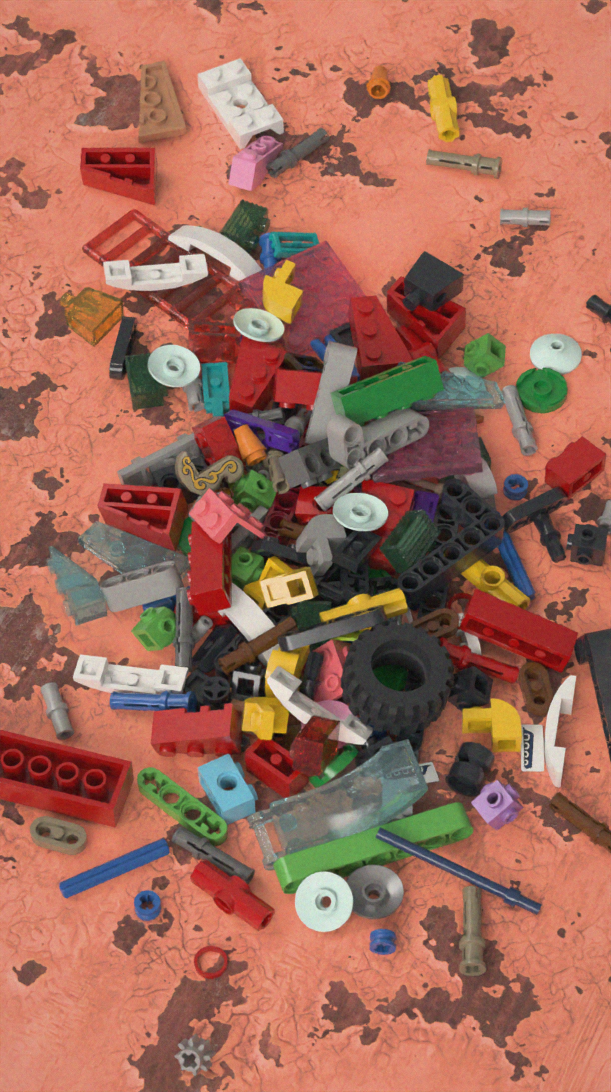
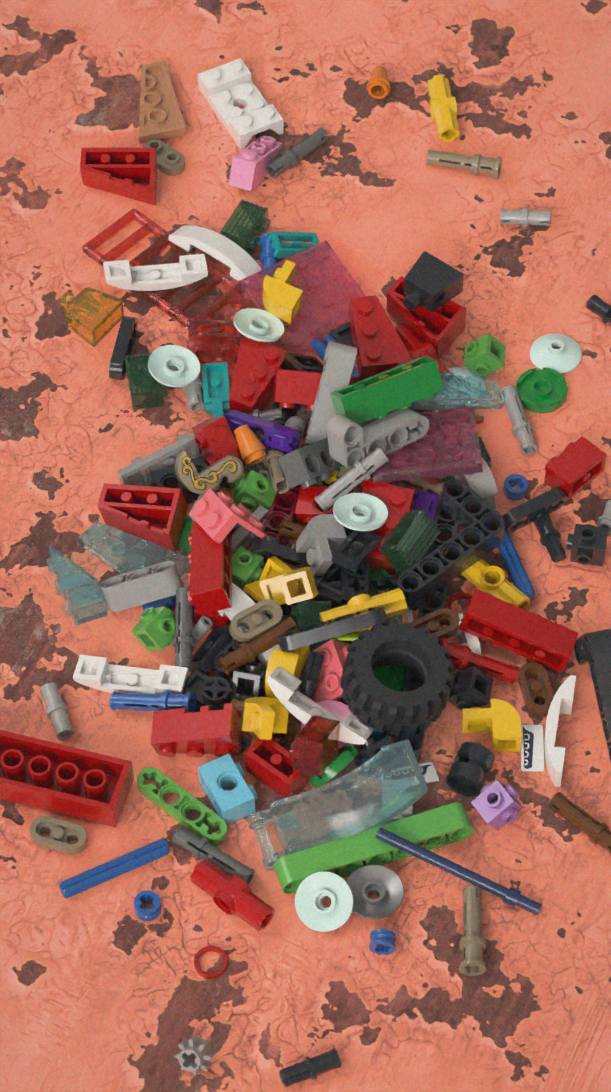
none -> dark tan plate [143,140,185,176]
none -> dark tan plate [229,599,282,642]
none -> black axle [279,1048,341,1087]

